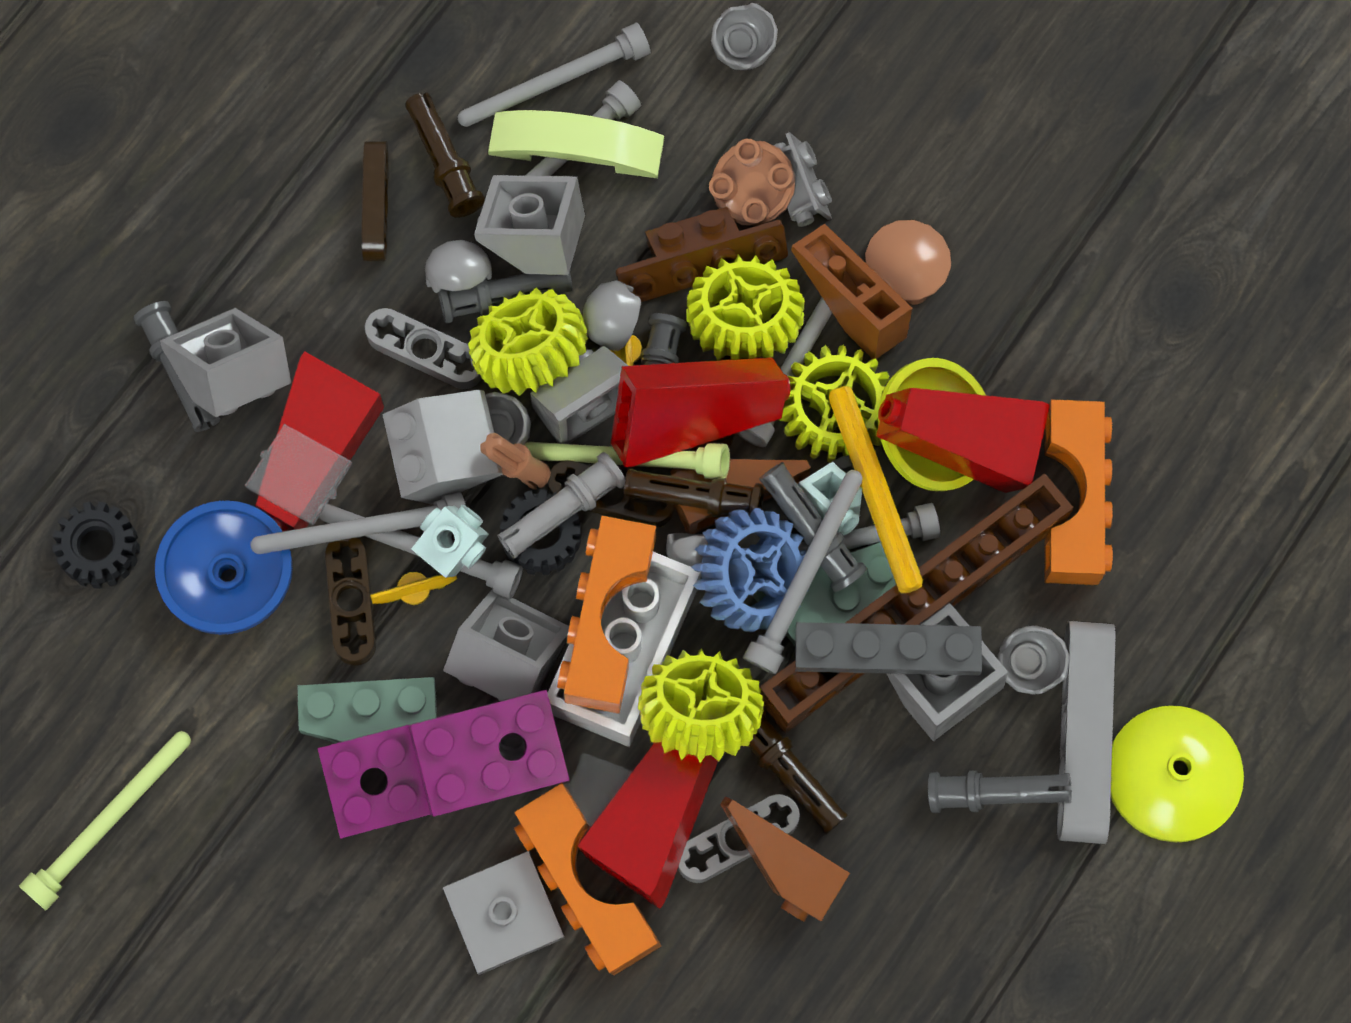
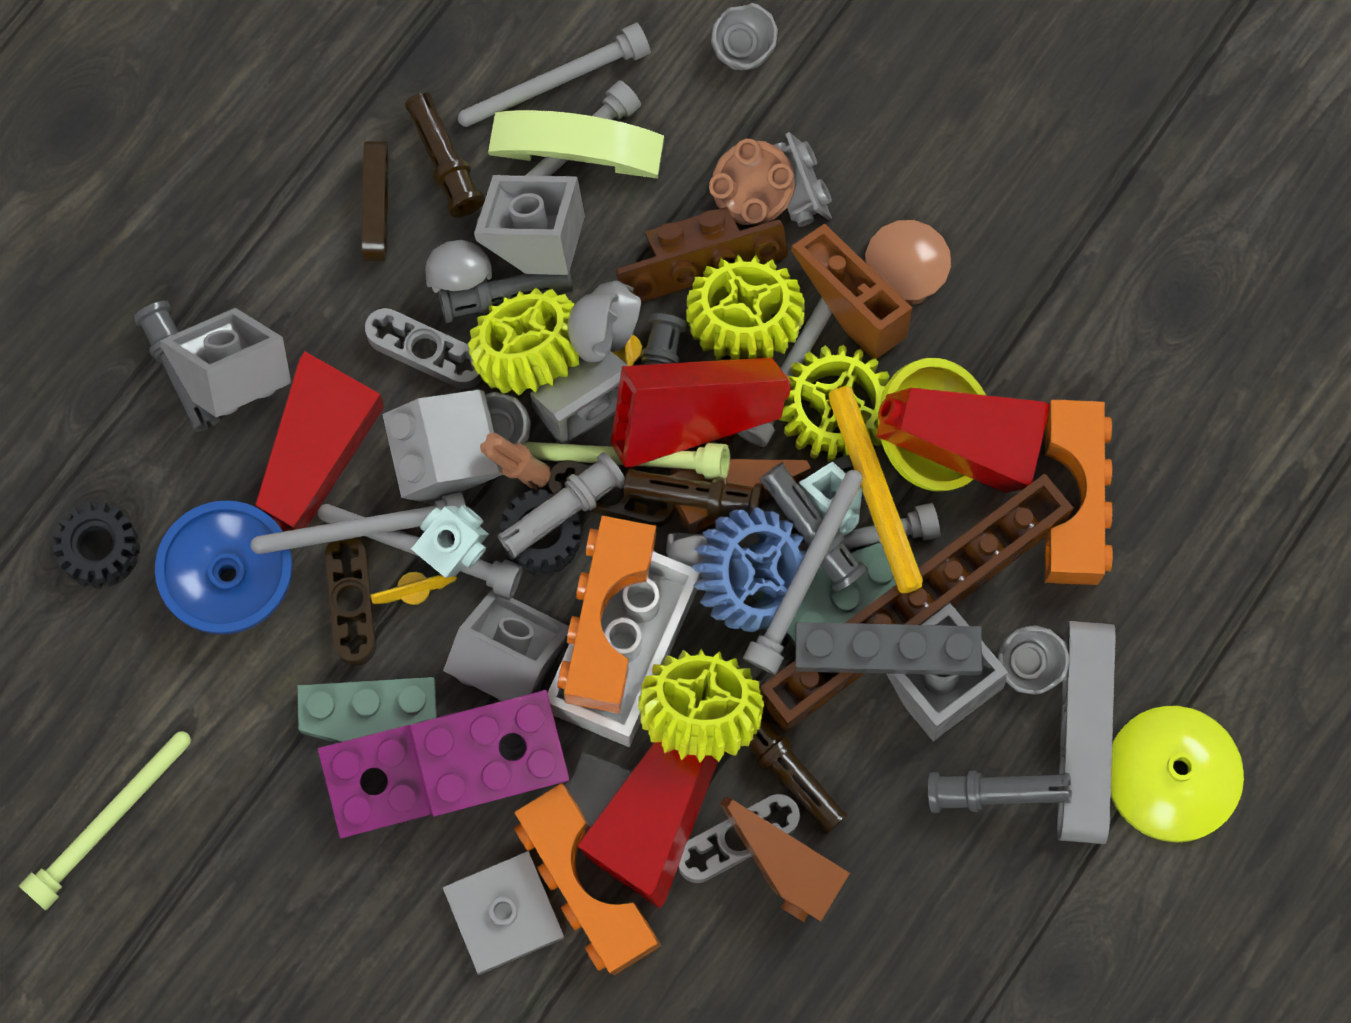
clear piece [245,424,352,525] -> none
none -> light grey hair [567,293,619,362]

